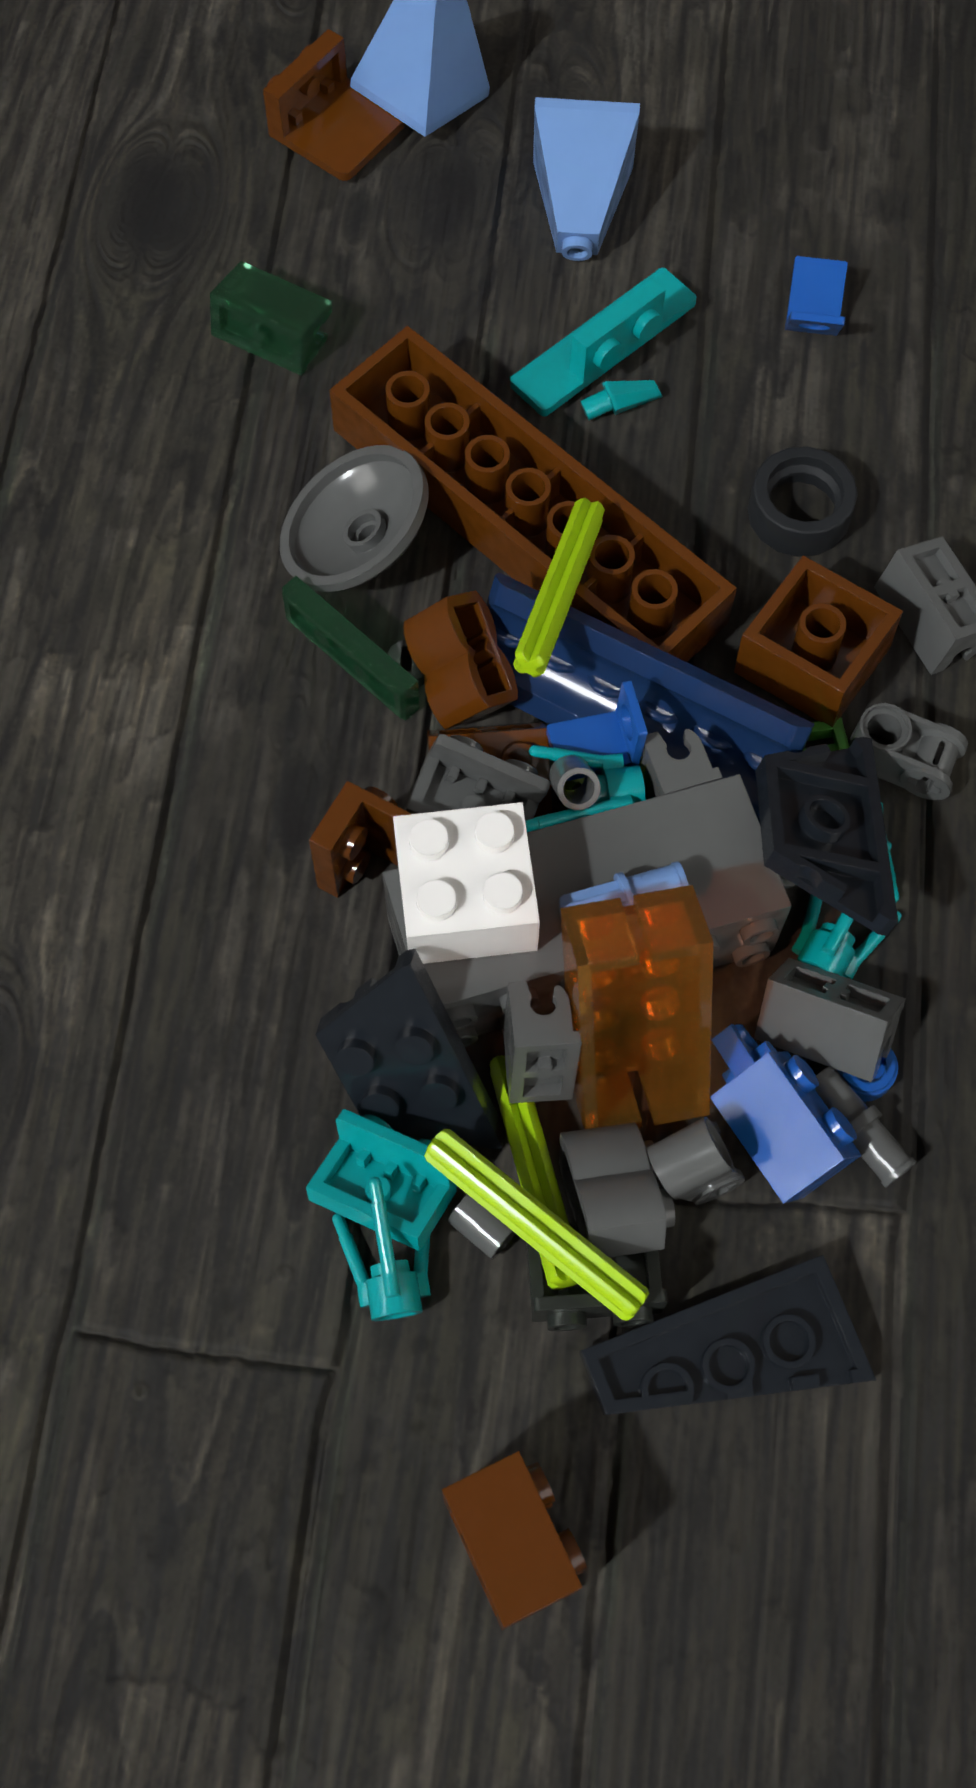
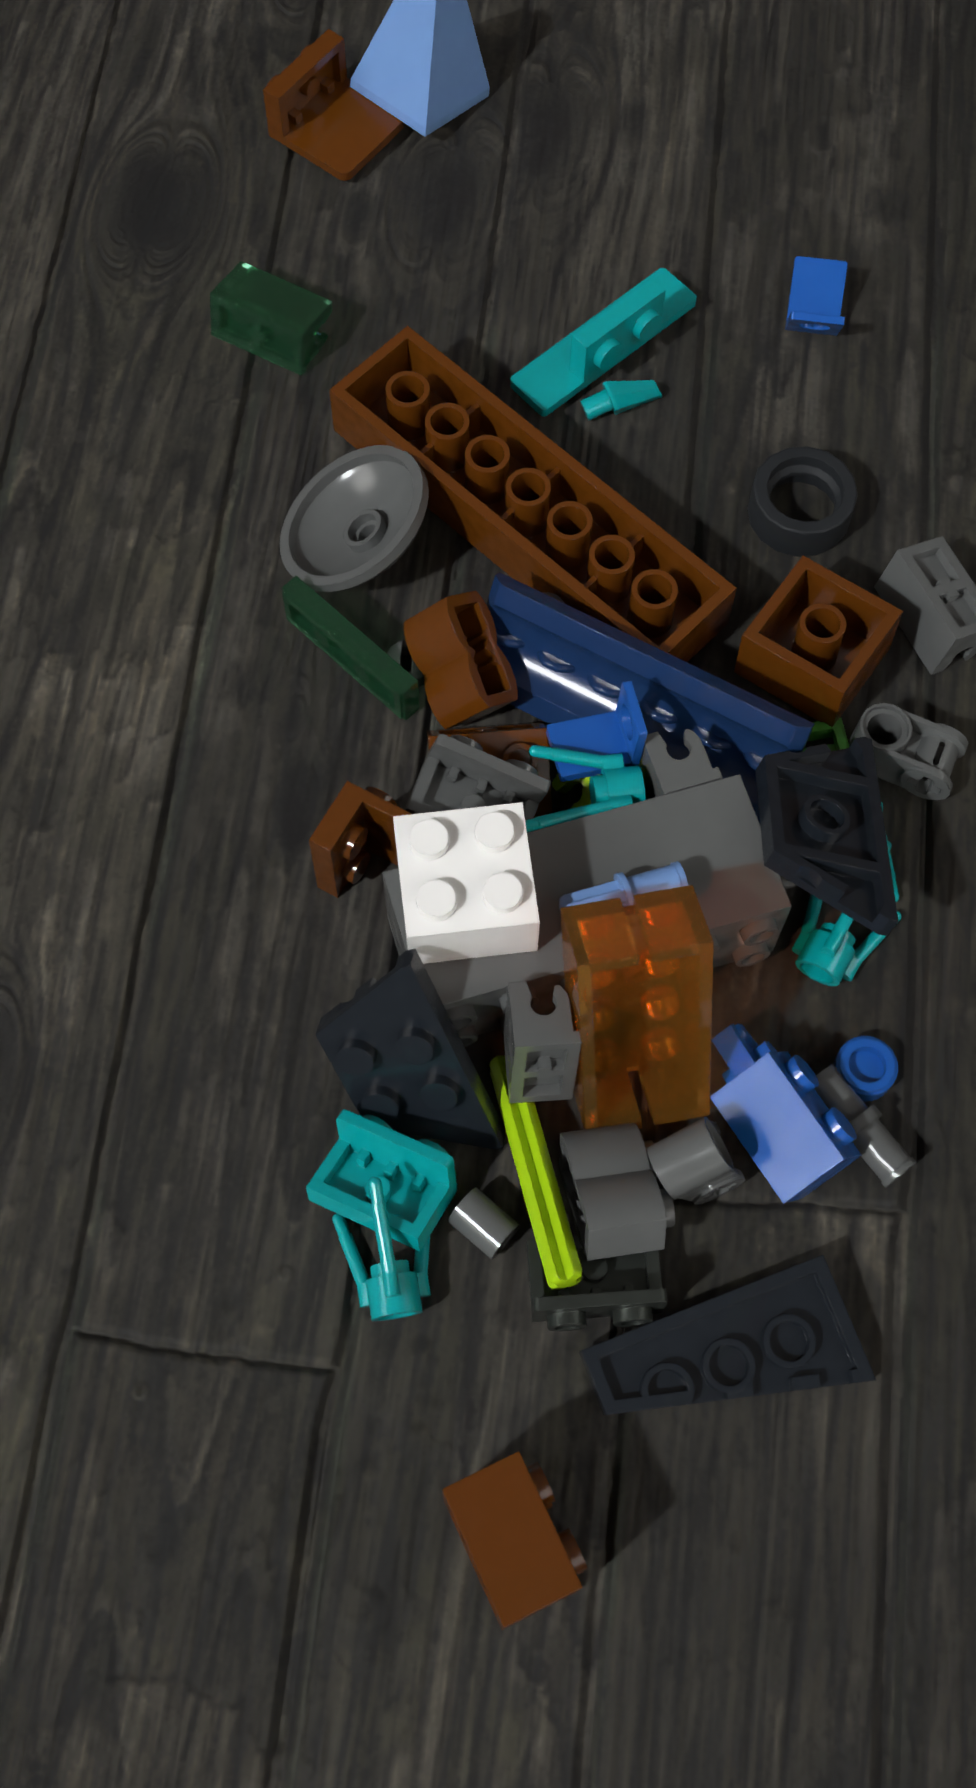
lime axle [424,1129,649,1321] -> none
lime axle [513,498,605,677] -> none
medium blue slope [533,97,640,261] -> none
dark grey hinge [549,755,601,810] -> none
dark grey hinge [754,958,906,1082] -> none

